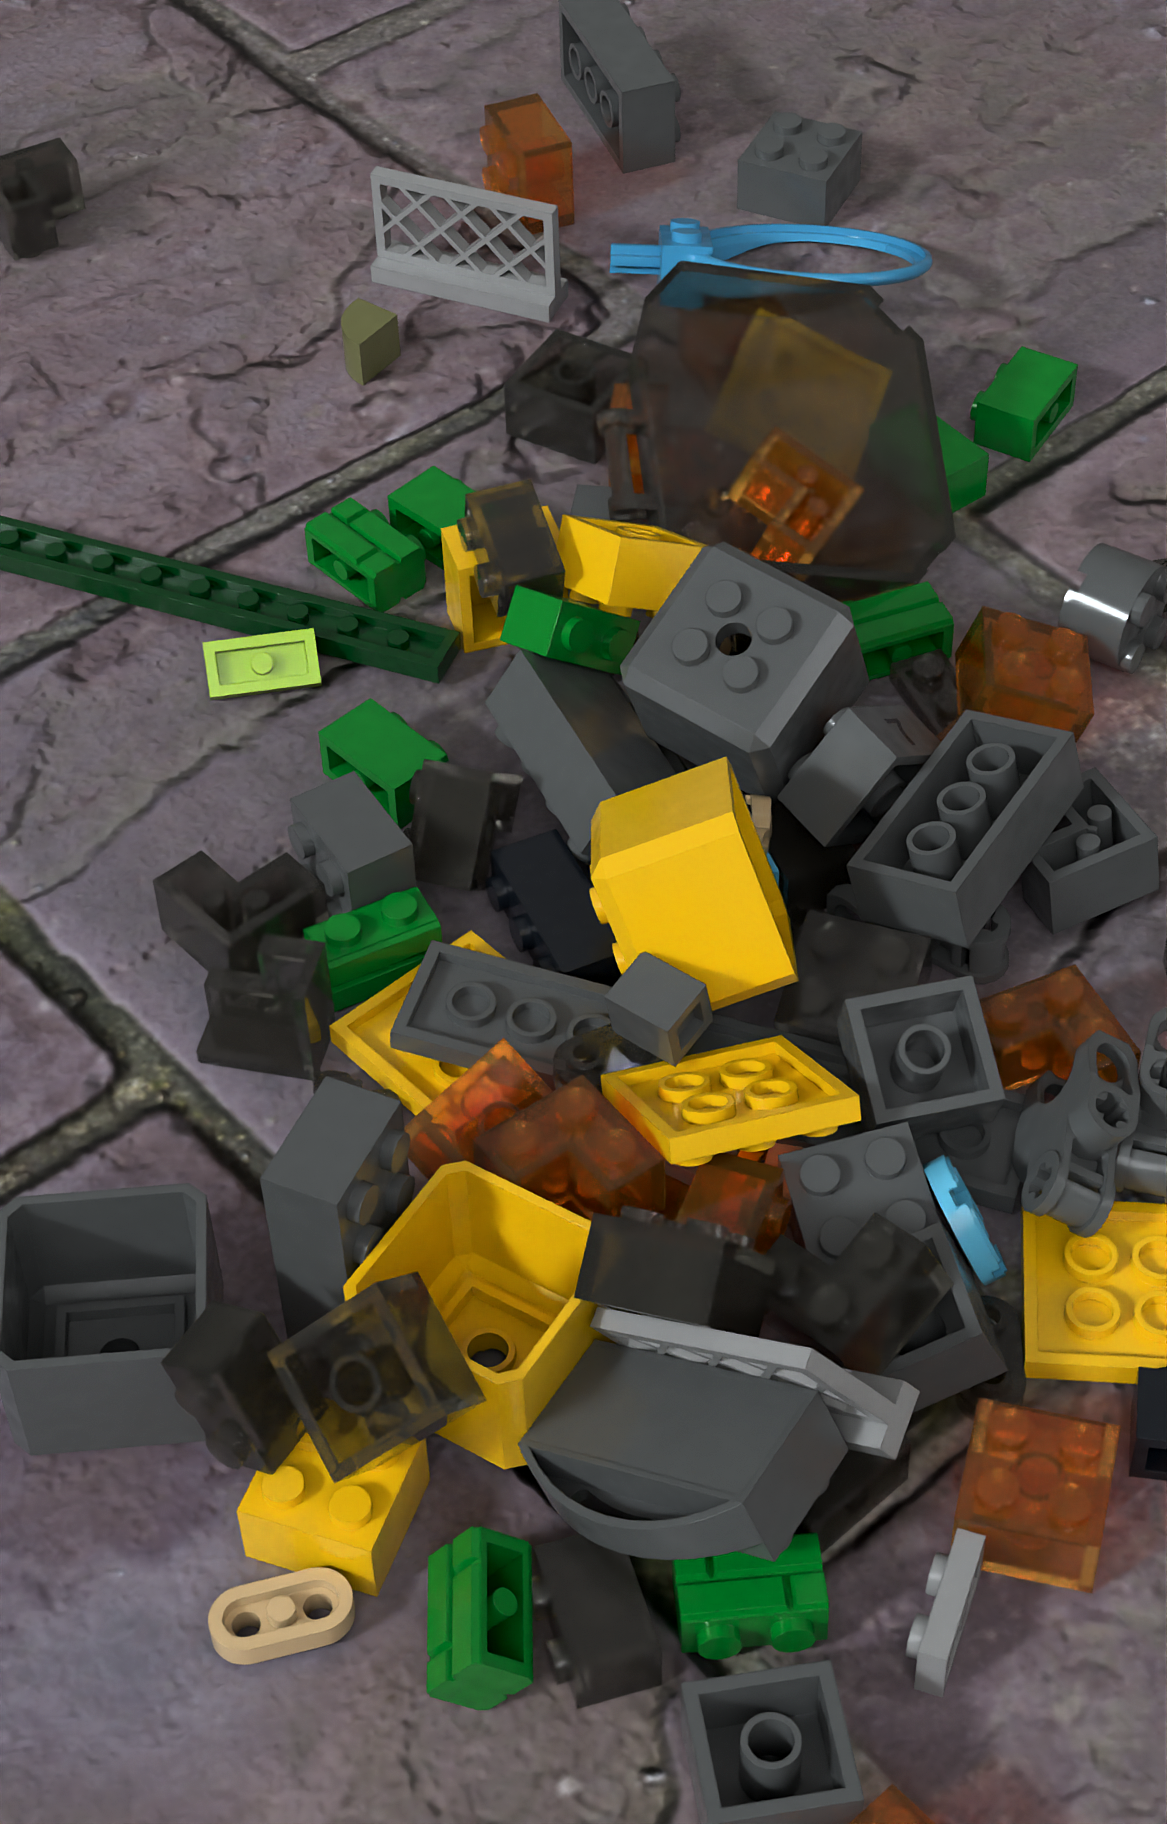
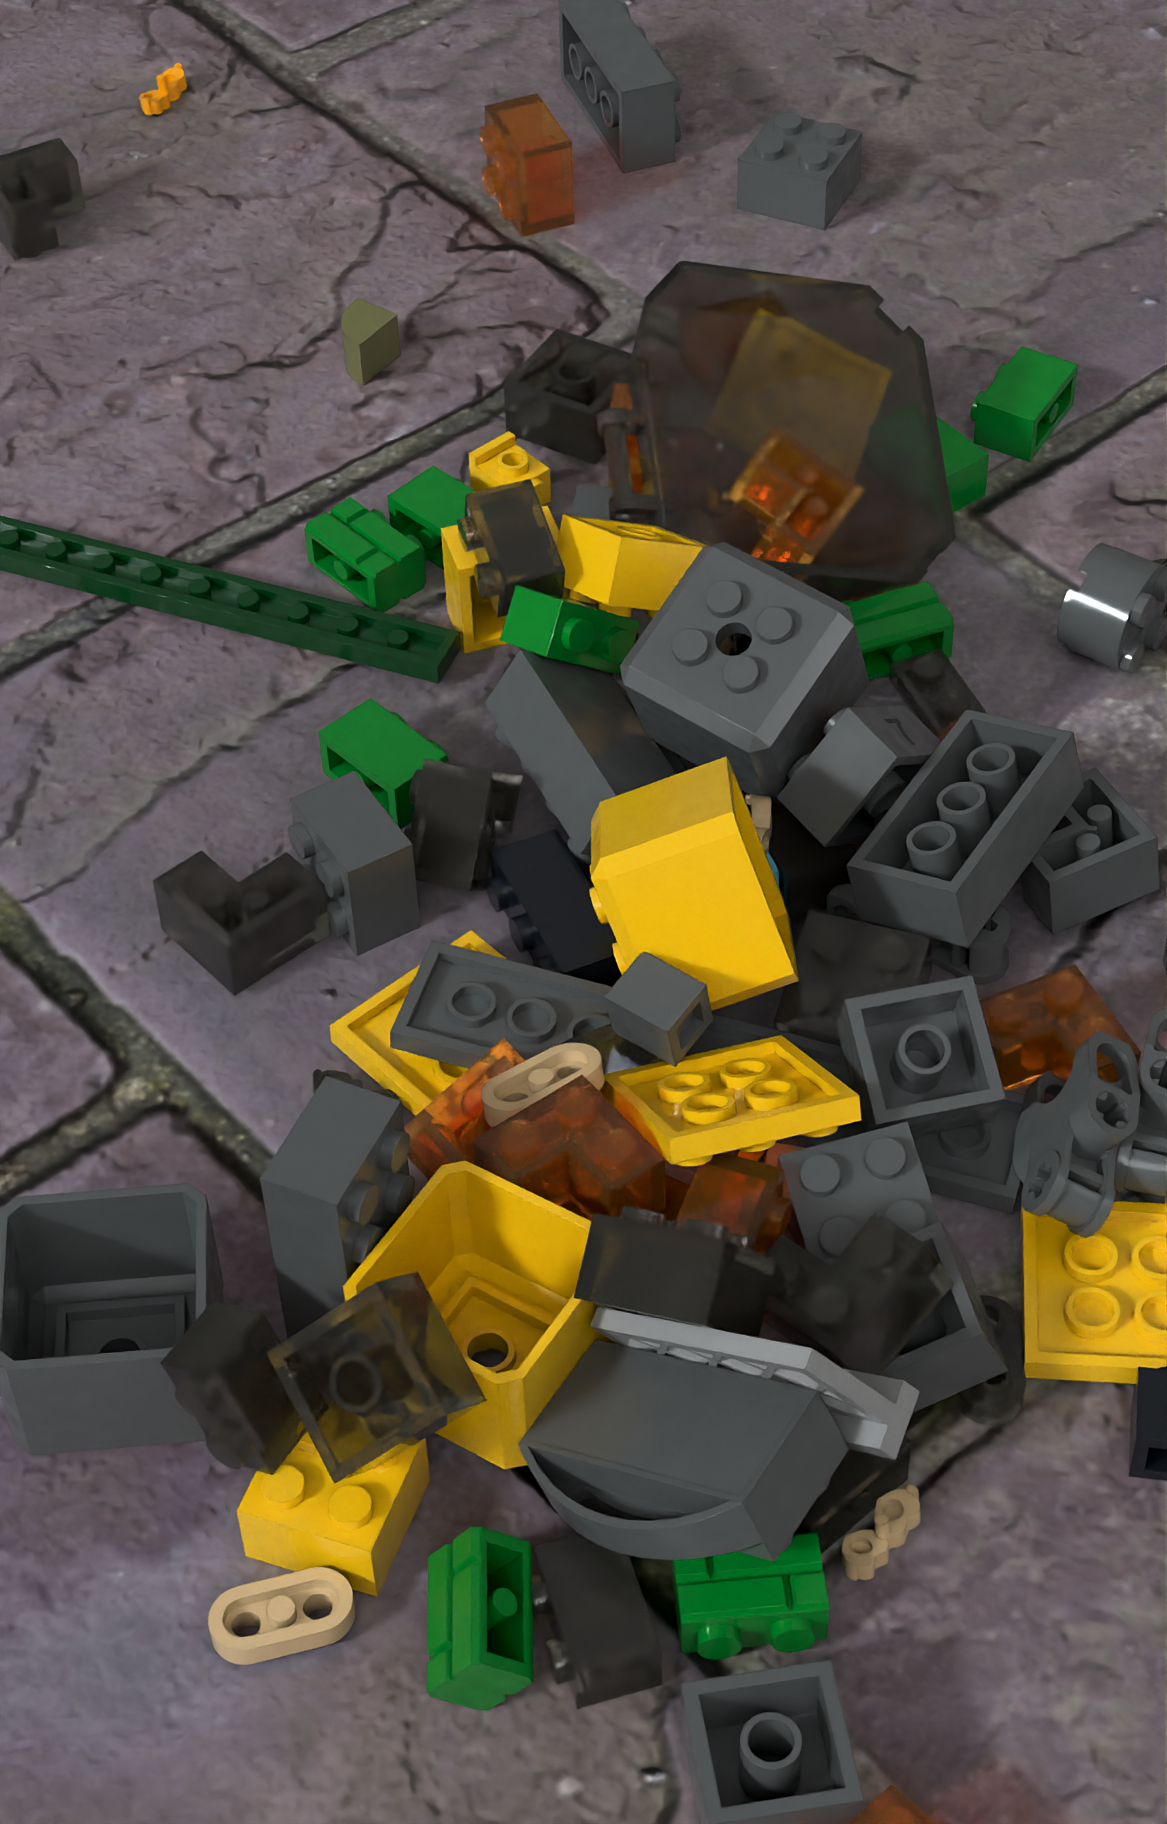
clear smoke panel [196,934,335,1081] -> none
lime plate [202,628,322,700] -> none
green brick [303,886,442,1012] -> none
light grey fence [370,166,568,323] -> none
dark azure brick [610,218,933,307] -> none
light grey plate [905,1528,986,1698] -> none
medium azure tile [923,1155,1007,1286] -> none
clear orange brick [950,1398,1121,1593] -> none
clear orange brick [955,606,1094,743] -> none
none -> light orange piece [139,63,187,116]
none -> yellow brick [468,431,551,513]
none -> tan plate [481,1043,605,1134]
none -> tan piece [842,1484,921,1581]

